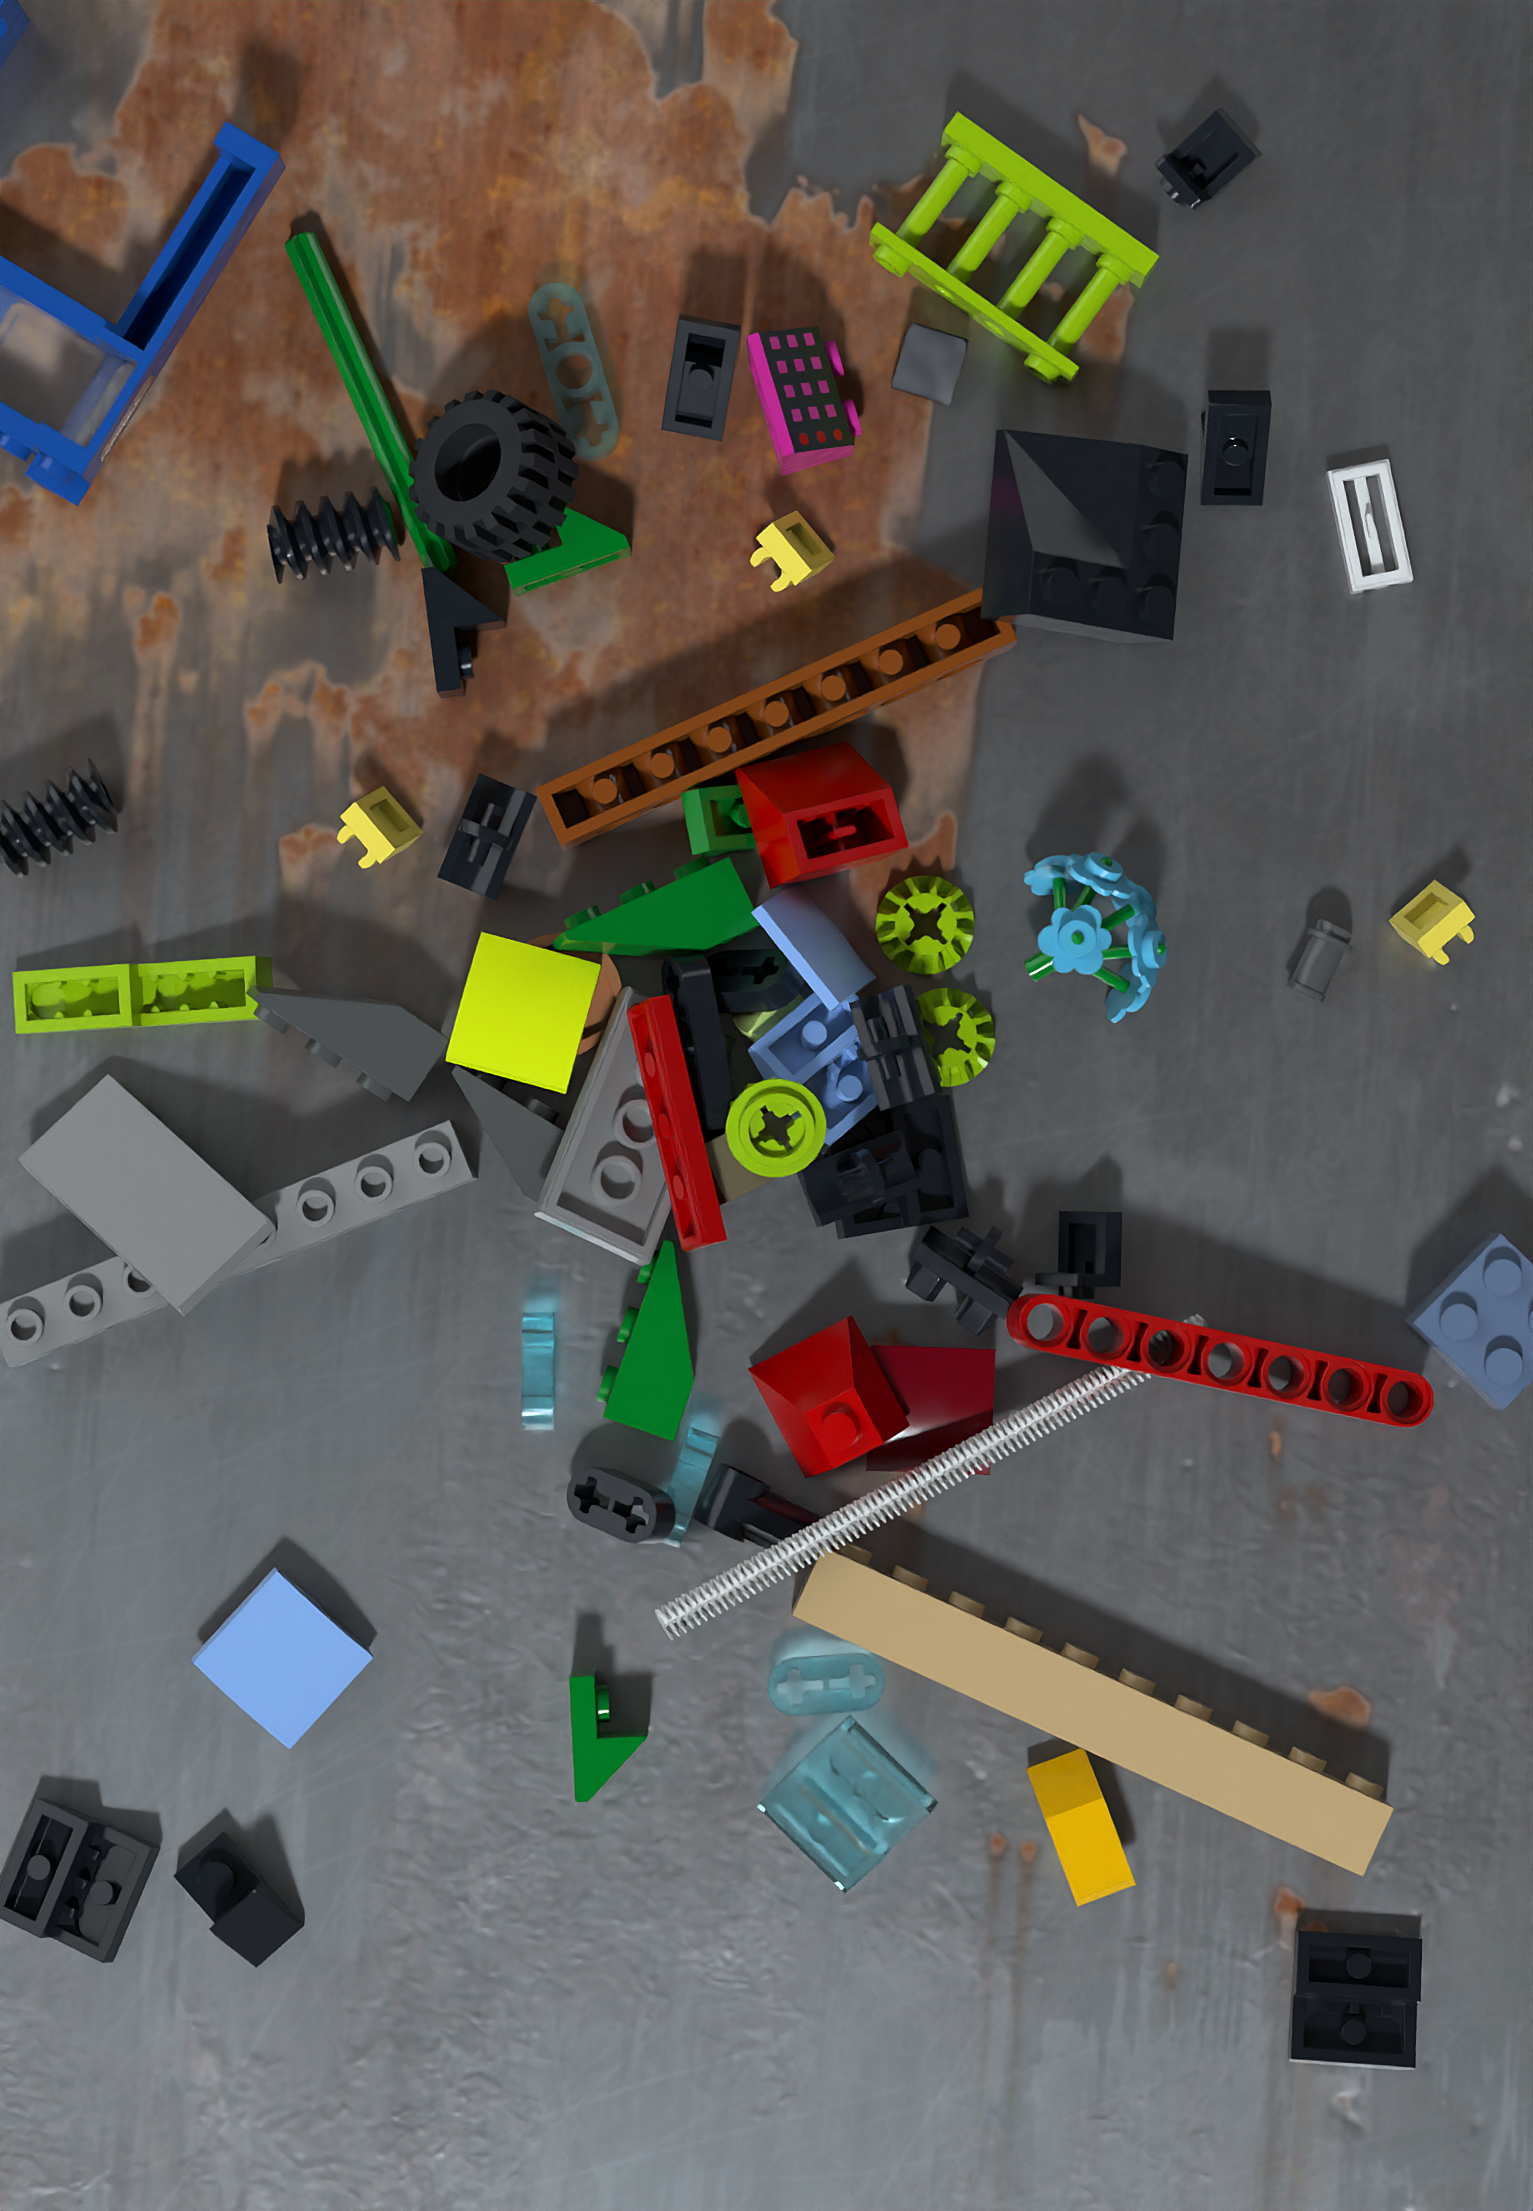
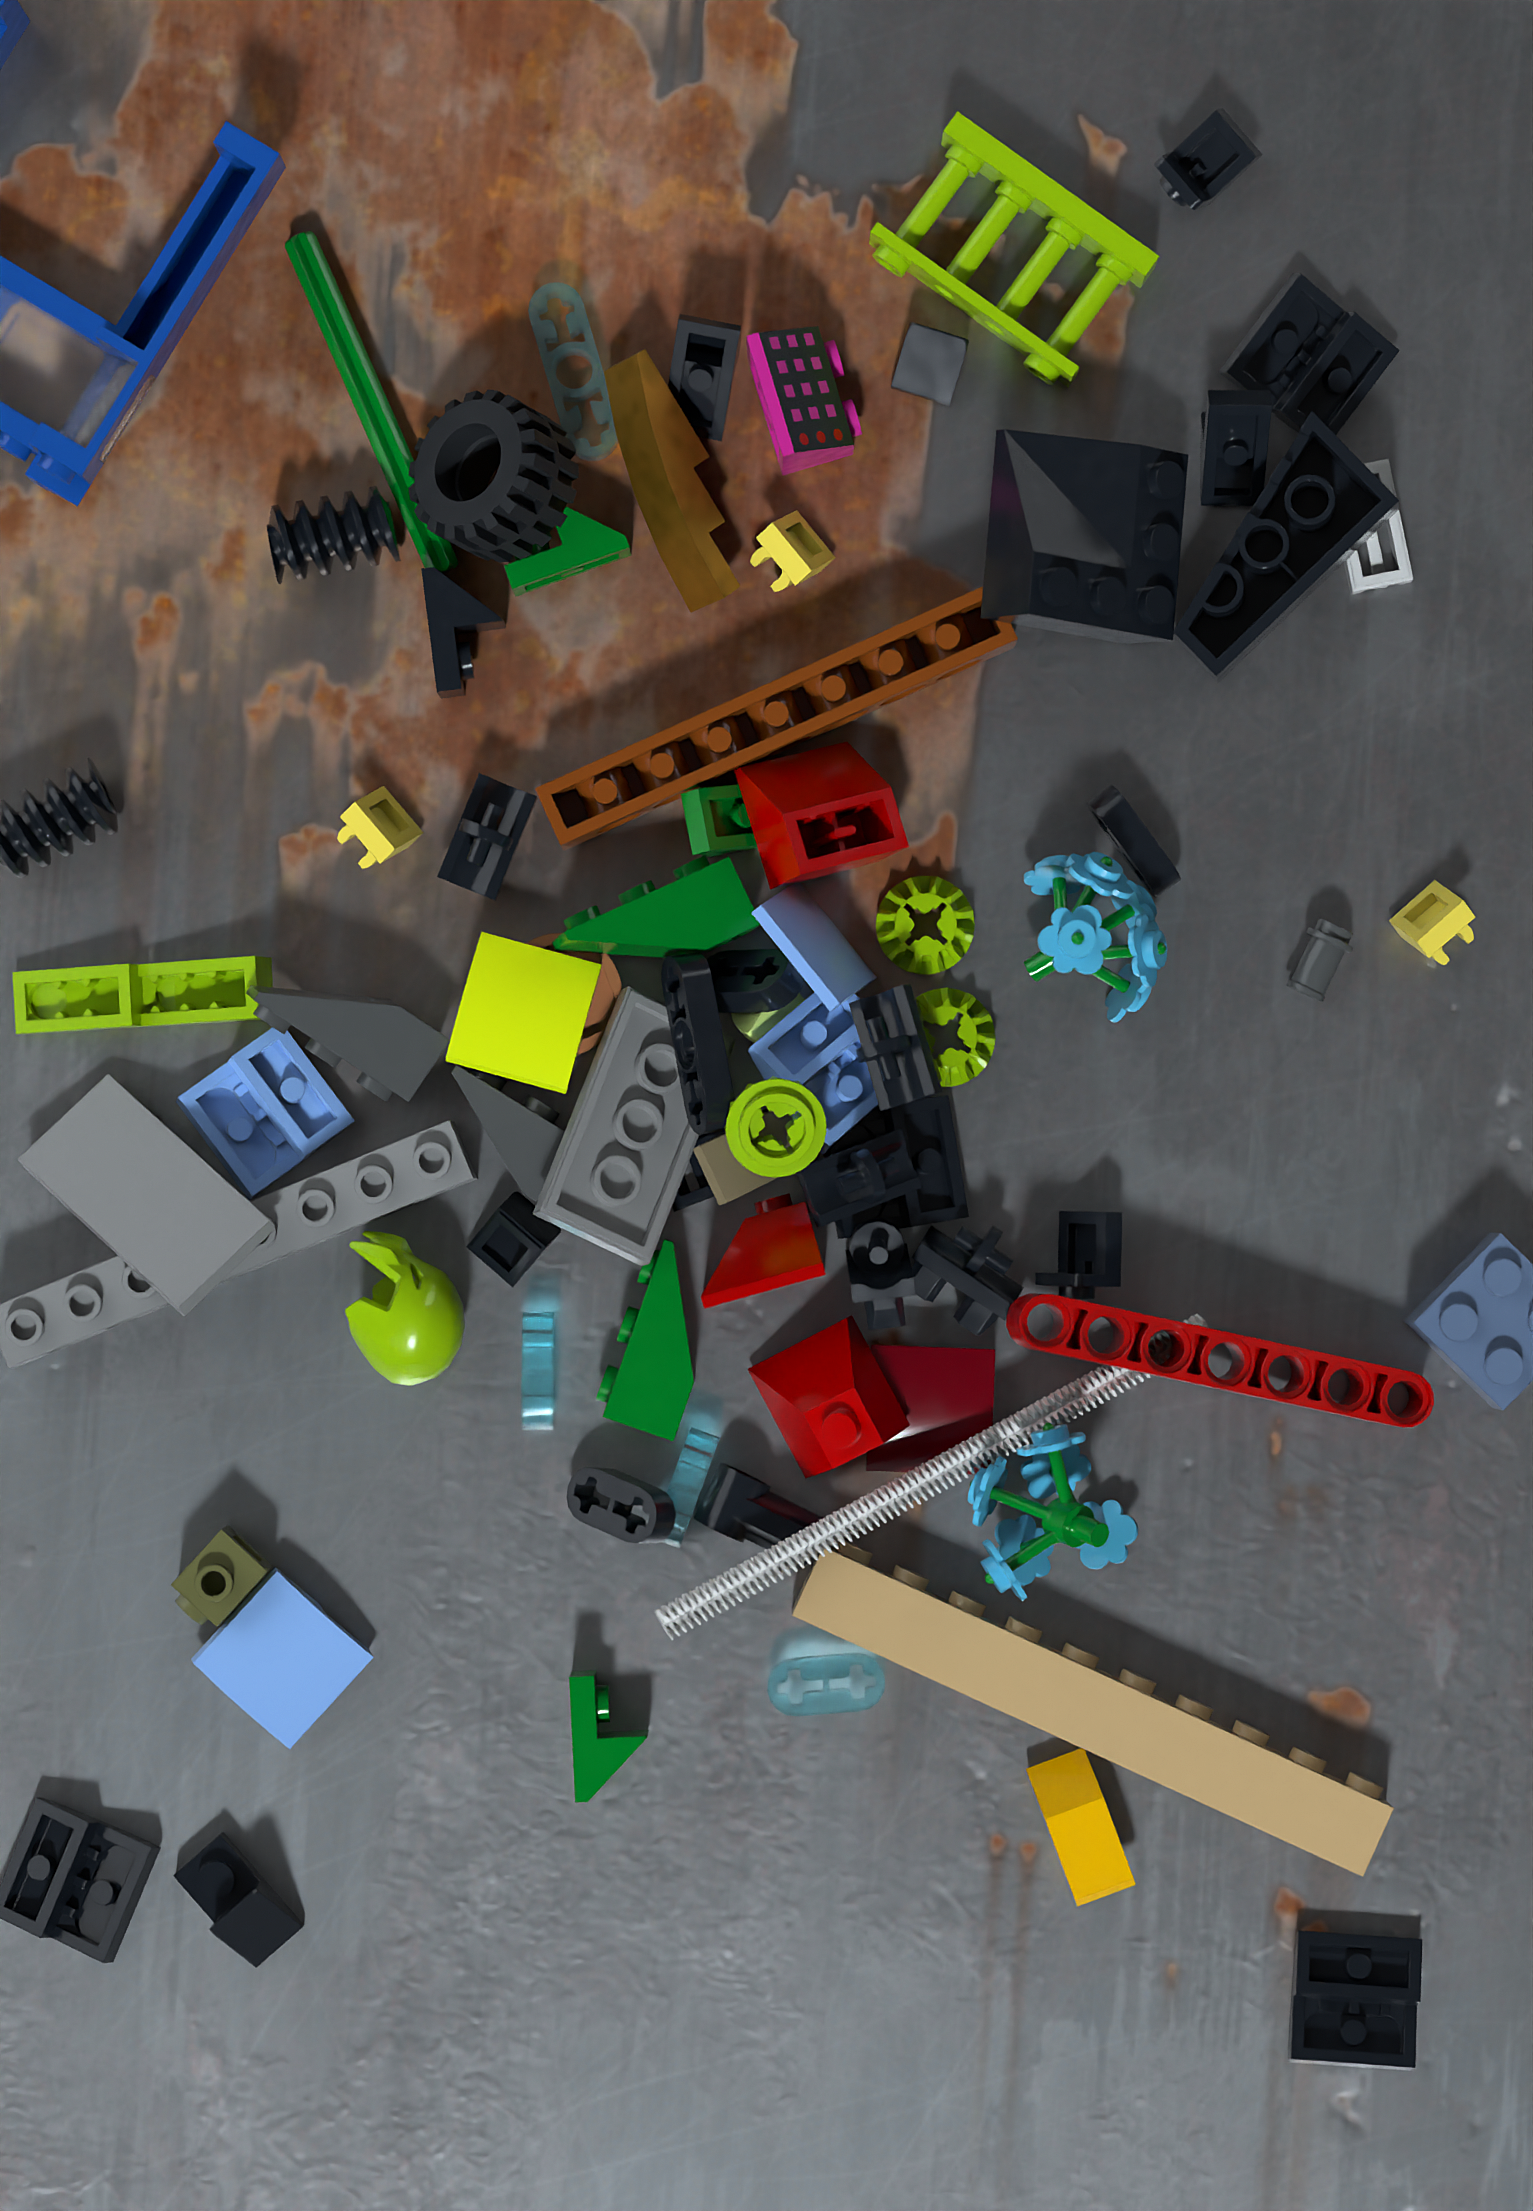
red tile [626,994,727,1252] -> none
clear light blue slope [757,1714,938,1894] -> none
none -> olive brick [171,1525,274,1627]
none -> light blue slope [175,1027,354,1200]
none -> lime helmet [345,1231,465,1386]
none -> black slope [466,1191,561,1287]
none -> pearl gold slope [604,349,741,613]
none -> red slope [700,1193,826,1309]
none -> black hips [845,1218,916,1330]
none -> medium azure plant [968,1423,1139,1601]
none -> black beam [1086,785,1181,898]
none -> black wedge [1173,411,1399,683]
none -> black slope [1219,273,1400,435]

